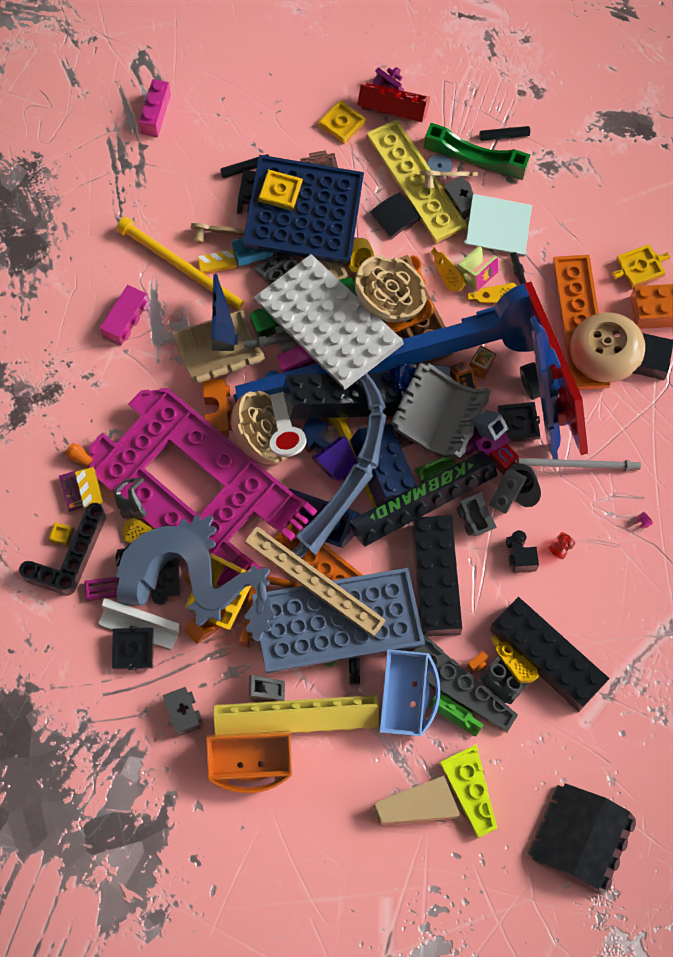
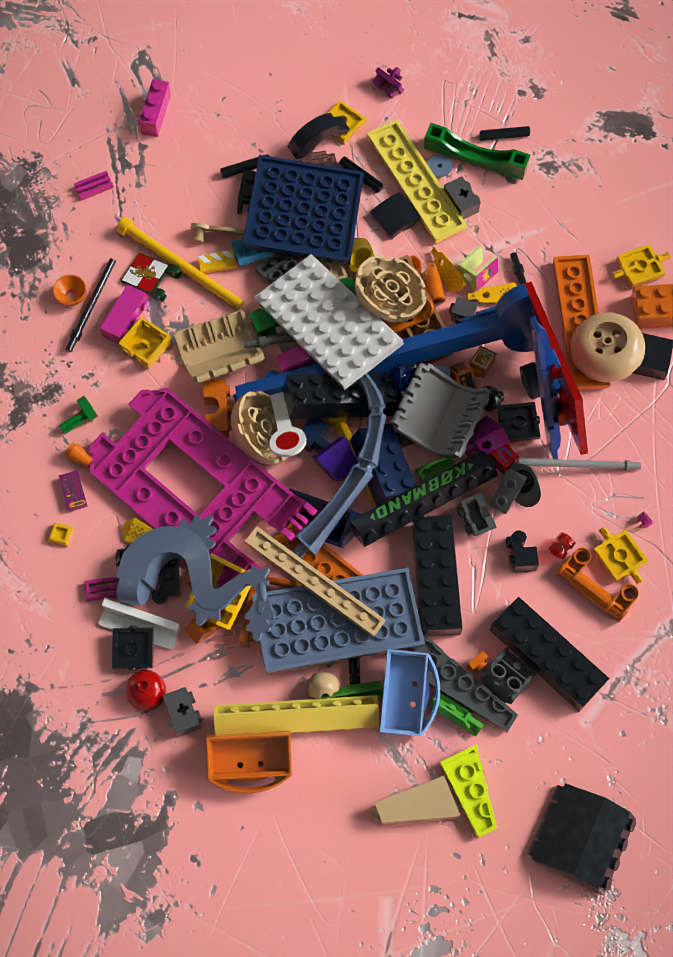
black beam [19,503,106,596] -> none
yellow tile [75,467,104,509] -> none
dark grey piece [113,477,147,518] -> none
dark blue wedge [211,274,238,351] -> none
dark grey slope [249,675,285,702] -> none
yellow tile [258,169,303,211] -> none
red wedge [357,82,430,123] -> none
tan brick [419,170,478,188] -> none
light aqua piece [464,194,532,256] -> none
sand blue brick [473,410,508,441] -> none
yellow piece [490,635,539,683] -> none
none -> orange piece [53,274,87,307]
none -> green piece [59,395,98,434]
none -> black bar [65,258,116,353]
none -> dark pink tile [74,171,114,200]
none -> yellow piece [118,316,172,369]
none -> flag [121,252,181,301]
none -> red cylinder [126,670,167,711]
none -> black arch [287,113,350,159]
none -> tan hair [308,672,340,699]
none -> bright green piece [320,680,383,699]
none -> black axle [339,156,383,192]
none -> orange piece [425,263,445,306]
none -> dark grey brick [448,297,478,324]
none -> black brick [482,386,504,412]
none -> orange piece [556,547,639,623]
none -> yellow plate [593,526,649,585]

